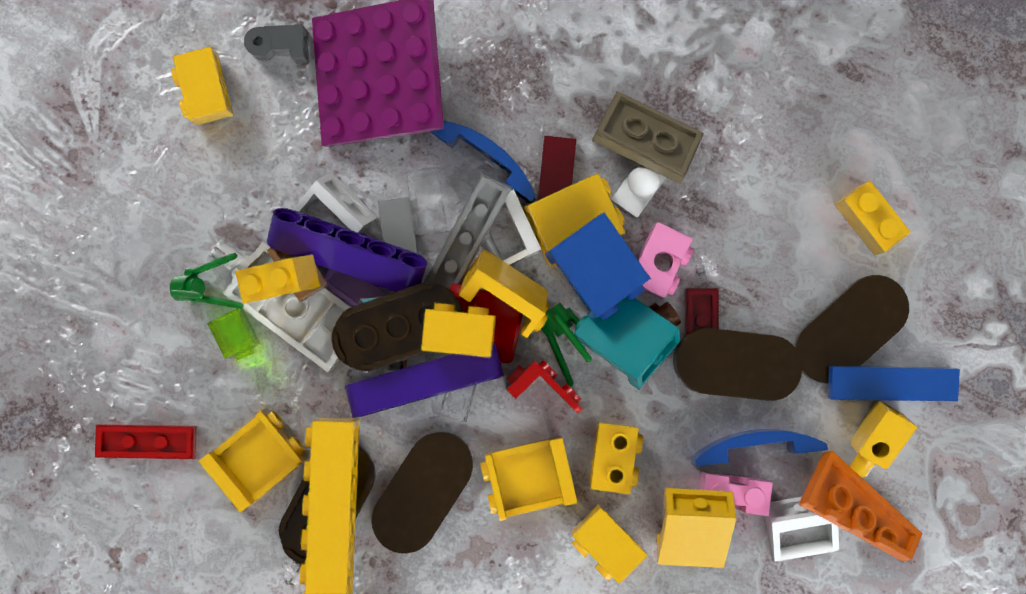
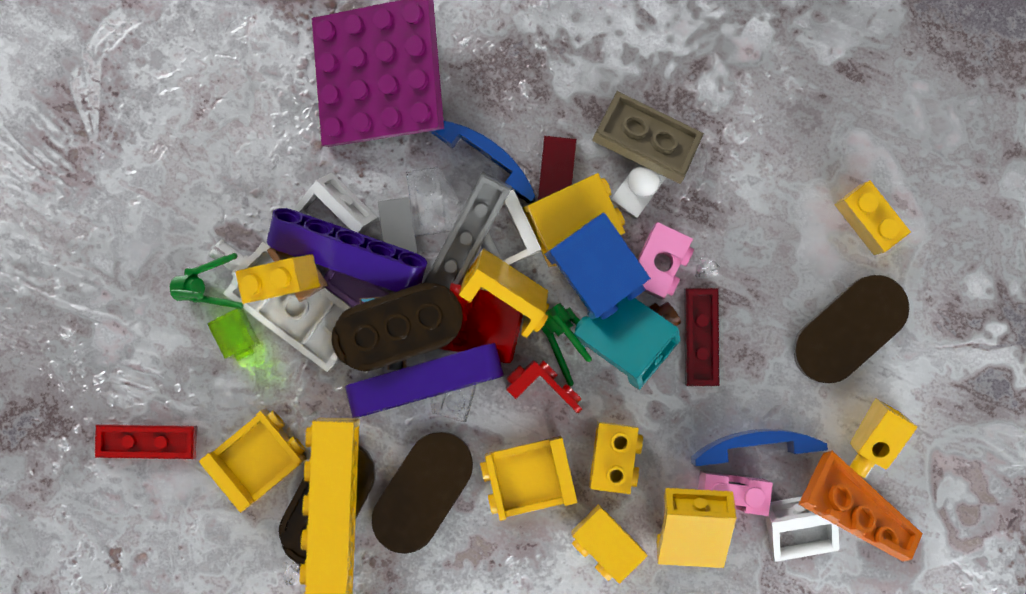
yellow brick [171,46,234,125] -> none
dark grey leg [244,24,309,64] -> none
yellow brick [421,303,496,357] -> none
dark brown tile [673,328,802,401] -> none
blue tile [828,366,960,402] -> none

